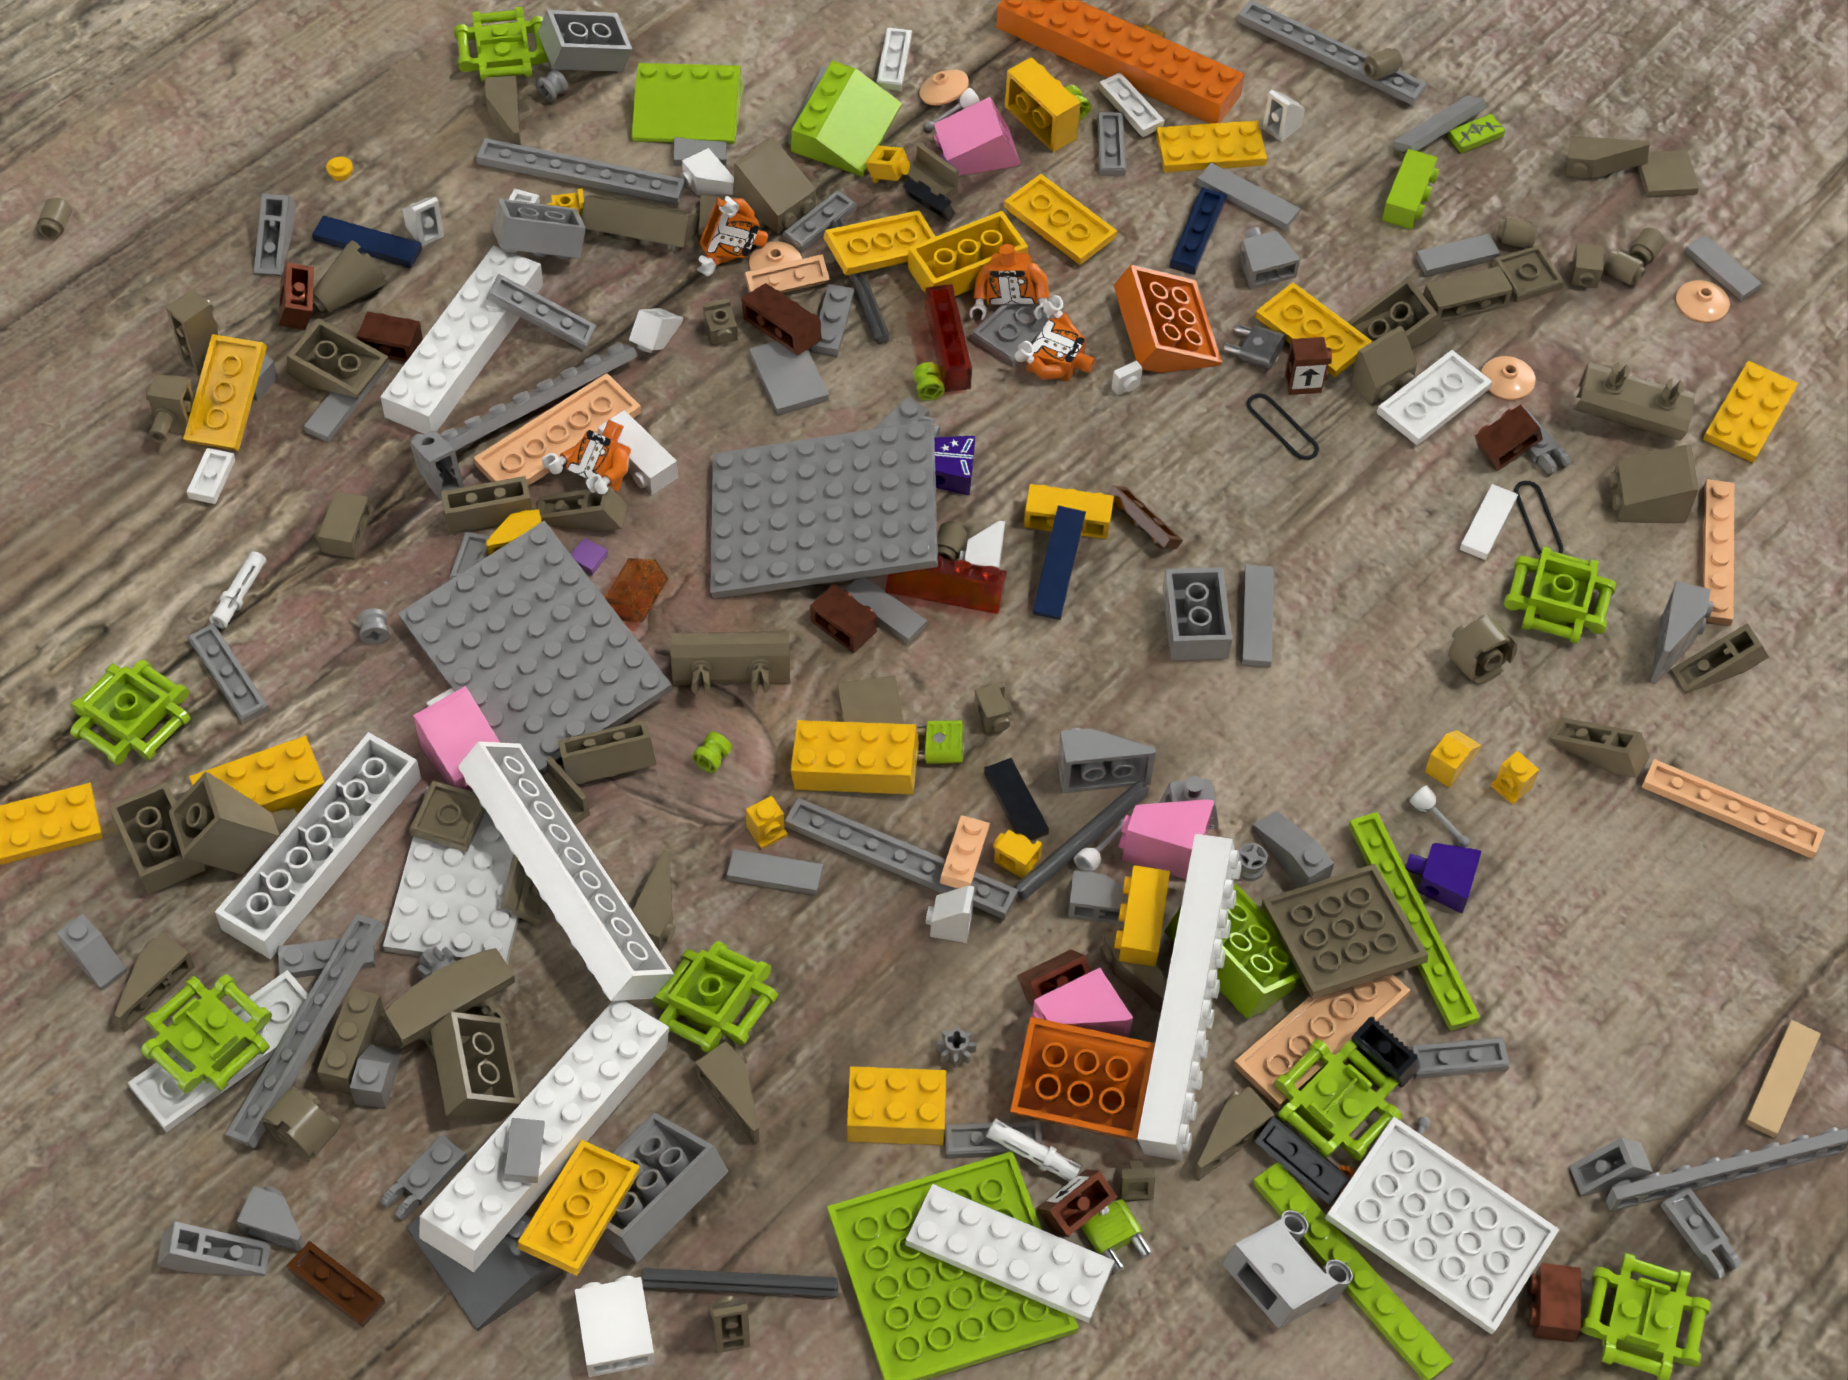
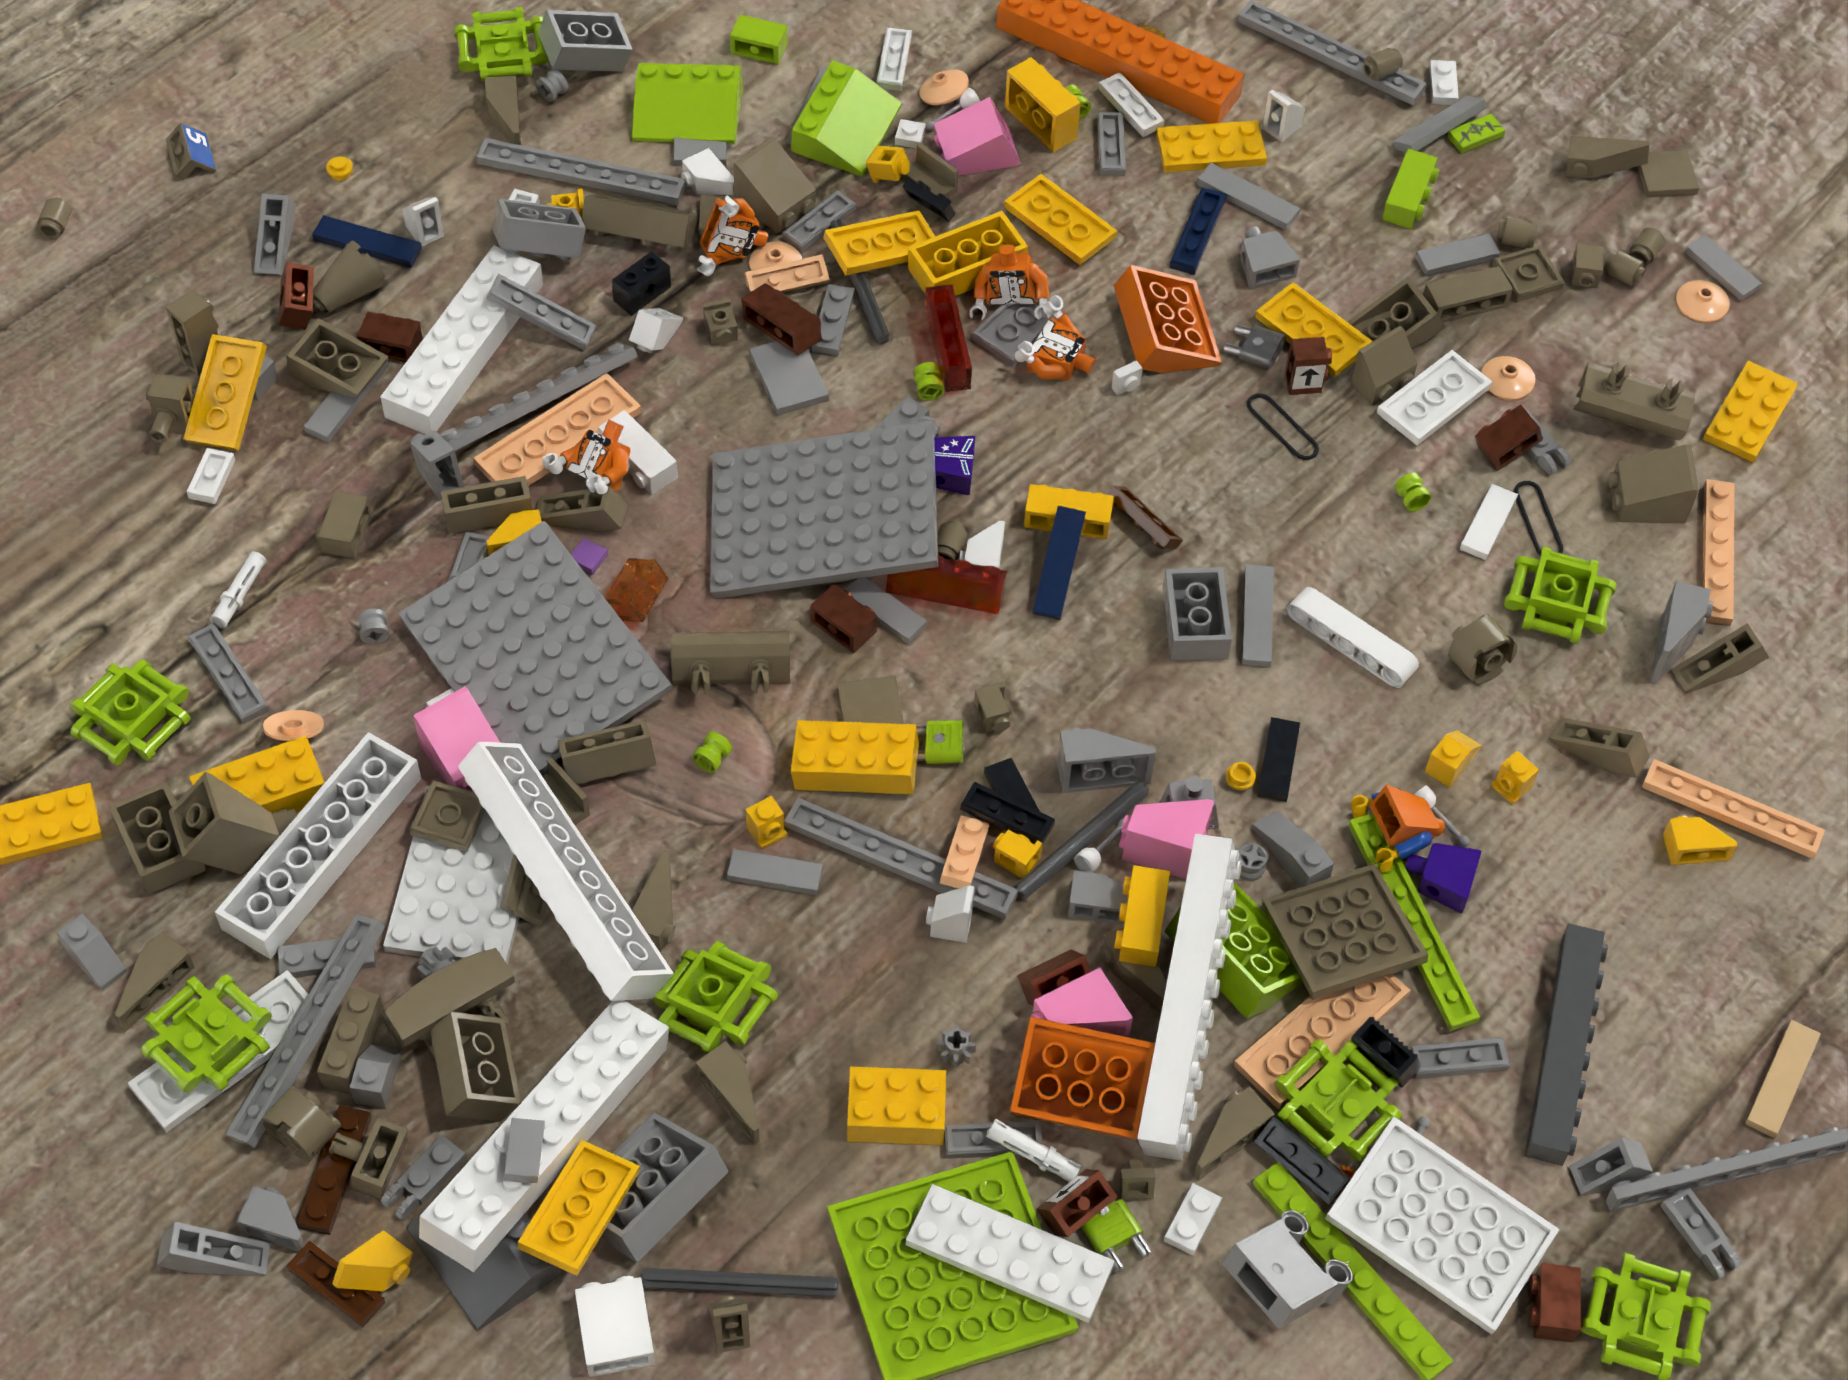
none -> panel [166,122,217,180]
none -> light nougat dish [263,710,324,742]
none -> reddish brown plate [297,1105,372,1235]
none -> dark tan brick [329,1117,408,1200]
none -> yellow slope [332,1230,413,1292]
none -> black brick [611,251,671,316]
none -> lime brick [730,14,788,65]
none -> white plate [895,119,926,149]
none -> black tile [960,782,1055,845]
none -> white plate [1164,1183,1222,1256]
none -> yellow plate [1226,762,1256,791]
none -> black tile [1257,717,1300,802]
none -> white beam [1287,587,1419,688]
none -> orange torso [1351,785,1445,872]
none -> lime wheel [1394,472,1432,512]
none -> white plate [1429,60,1459,105]
none -> dark grey brick [1525,923,1608,1166]
none -> yellow slope [1663,816,1738,865]

